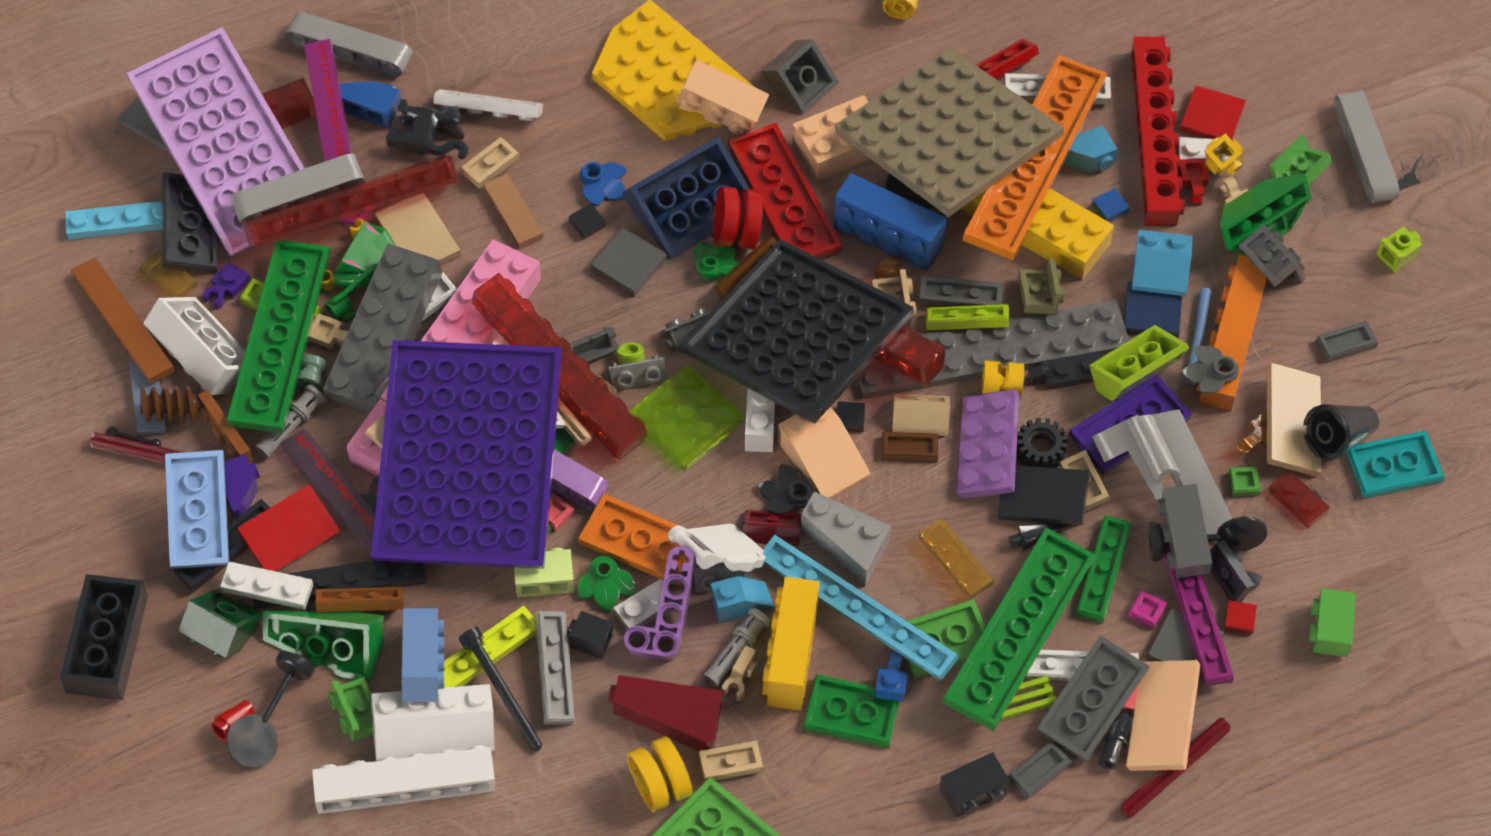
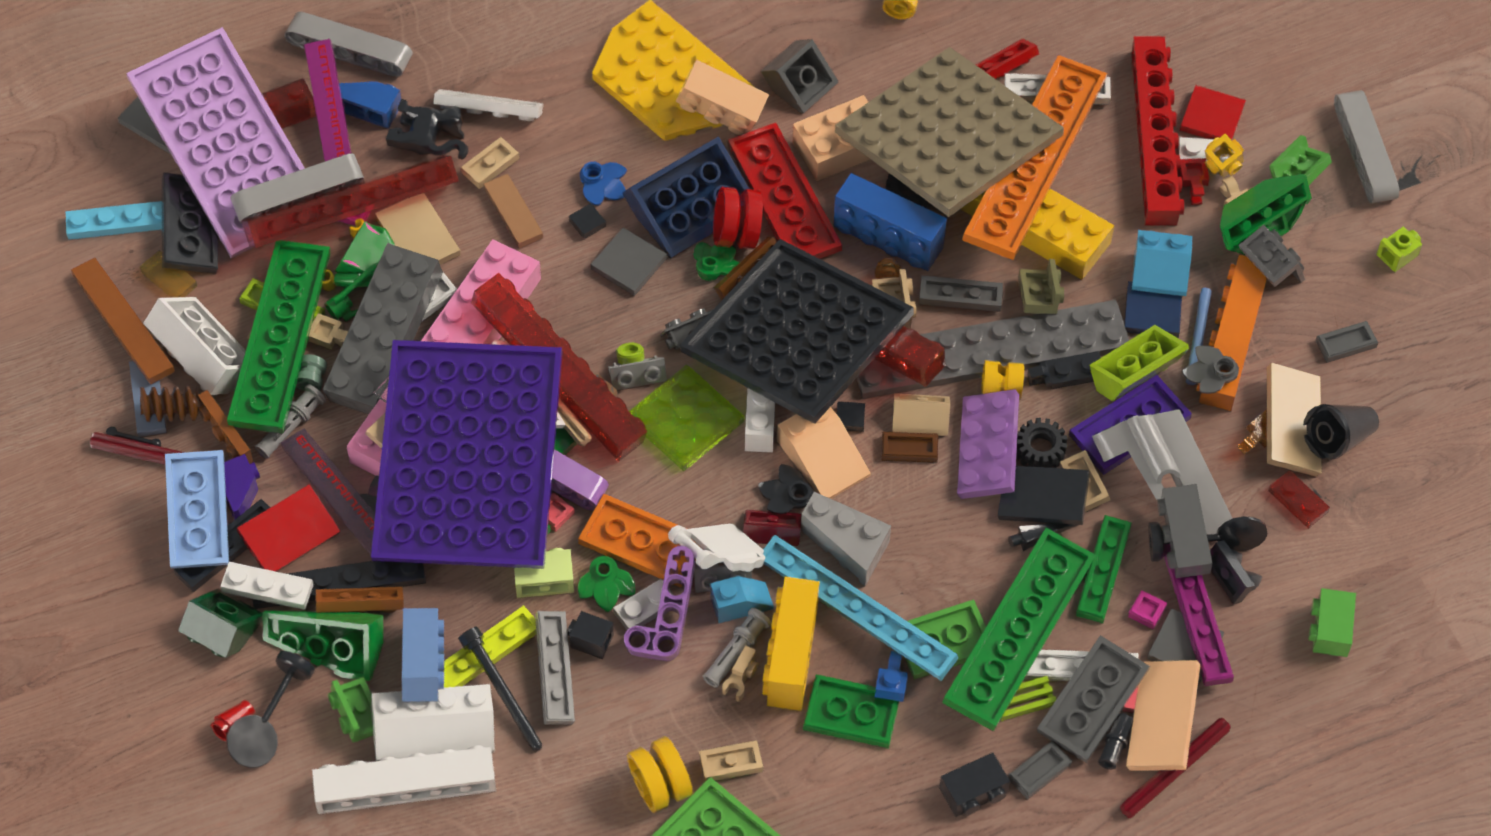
black brick [60,574,148,700] -> none
dark purple plate [203,261,251,310] -> none
dark grey hinge [561,327,619,370] -> none
dark red slope [609,675,723,751] -> none
clear yellow plate [919,518,994,600] -> none
lime tile [926,304,1009,330] -> none
dark azure slope [1063,125,1118,173] -> none
blue tile [1092,188,1130,222] -> none
red tile [1224,600,1257,635] -> none
bright green tile [1228,467,1261,497] -> none
teal tile [1346,430,1445,499] -> none

